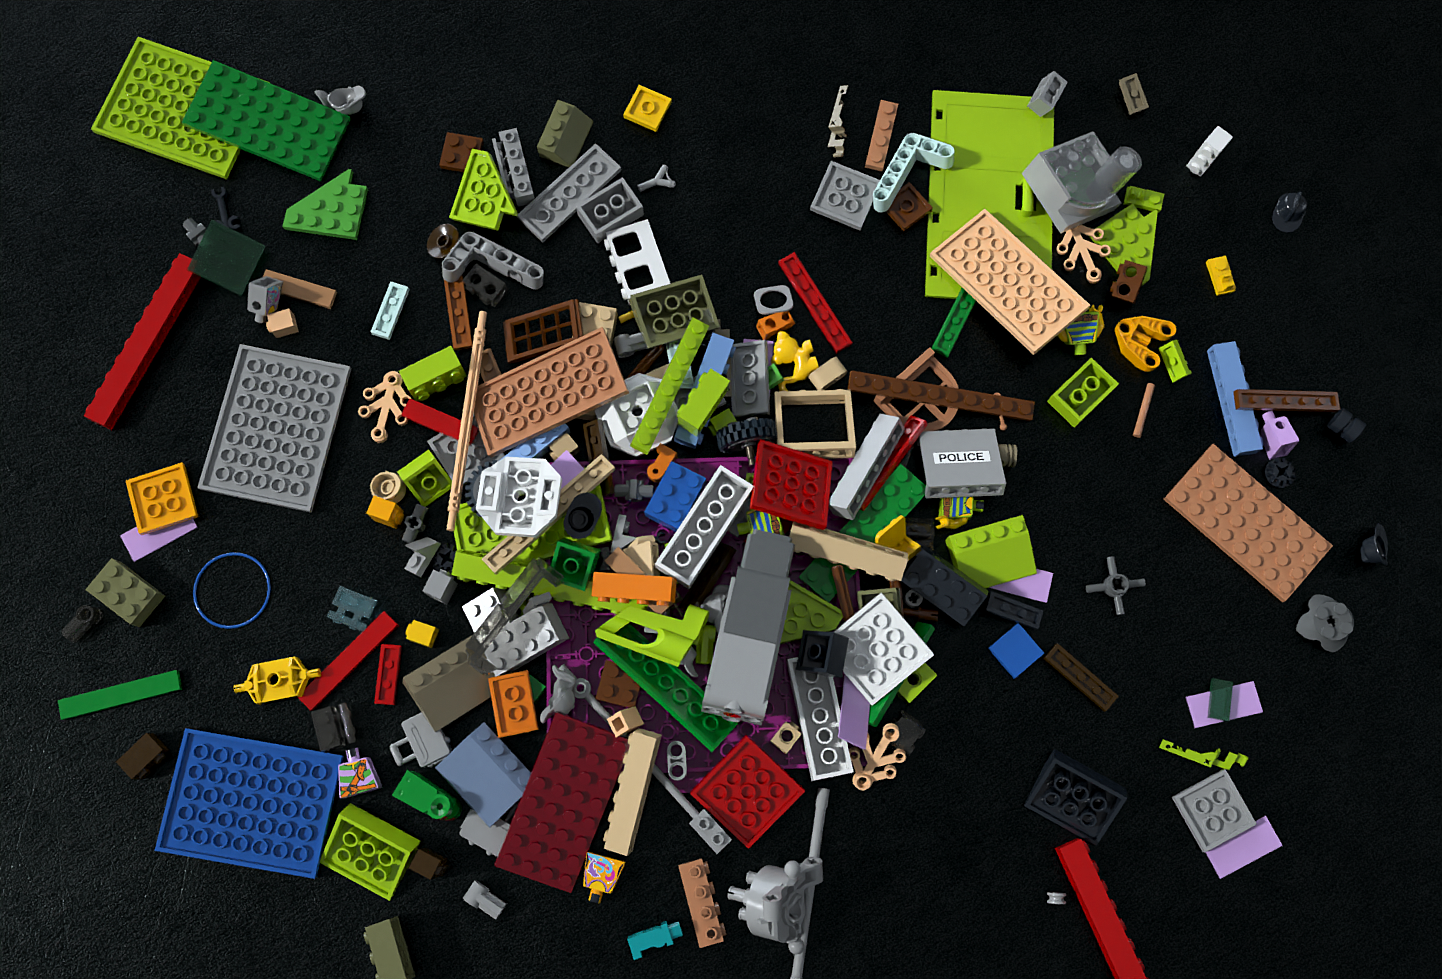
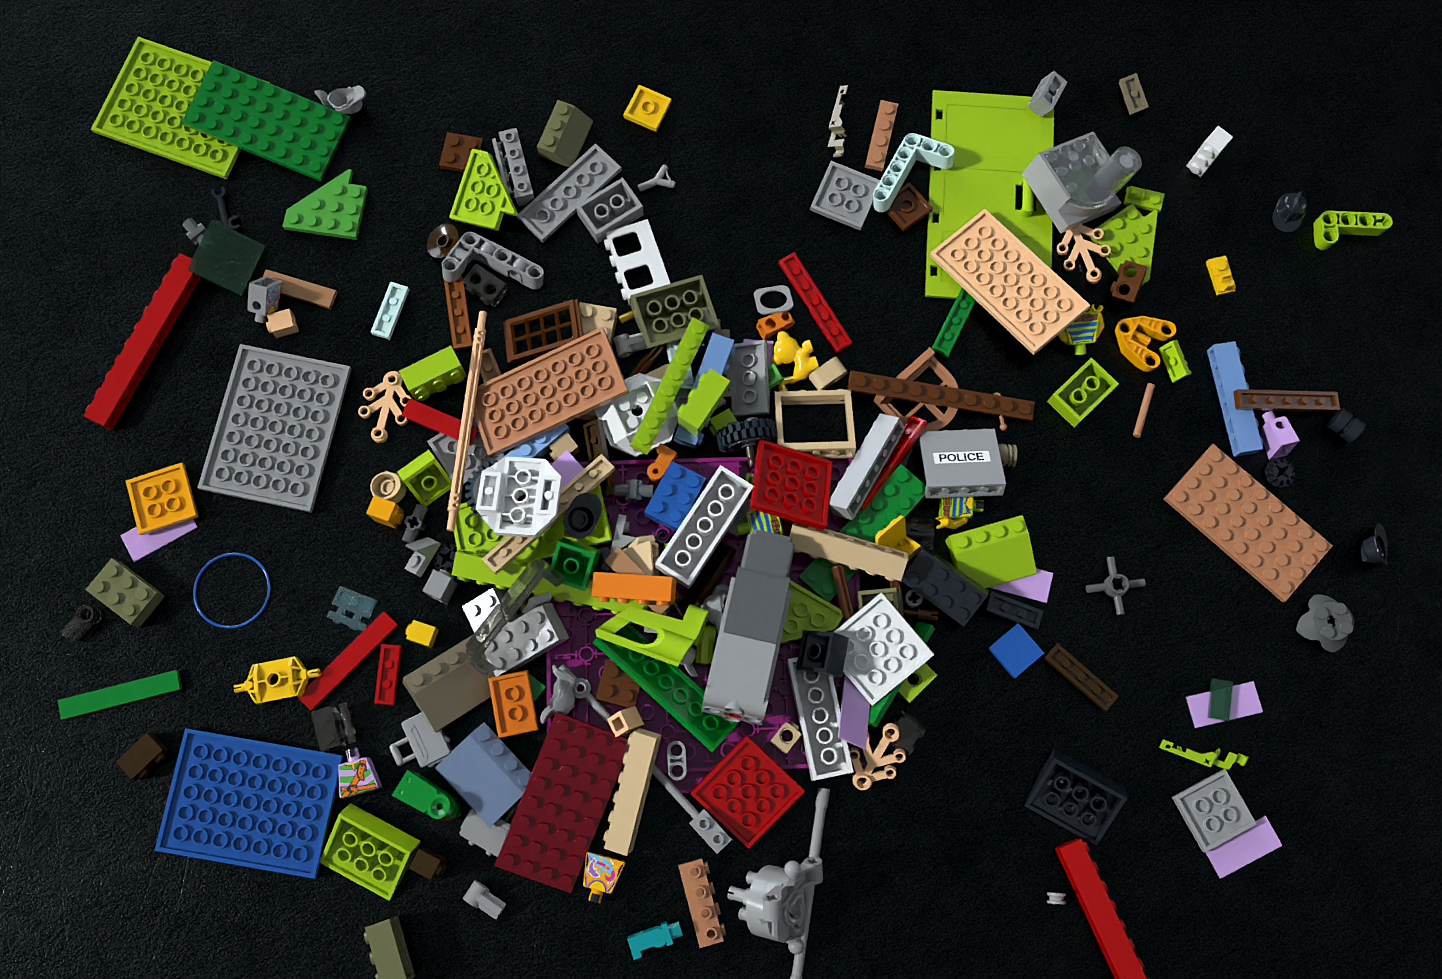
none -> lime beam [1314,211,1393,250]

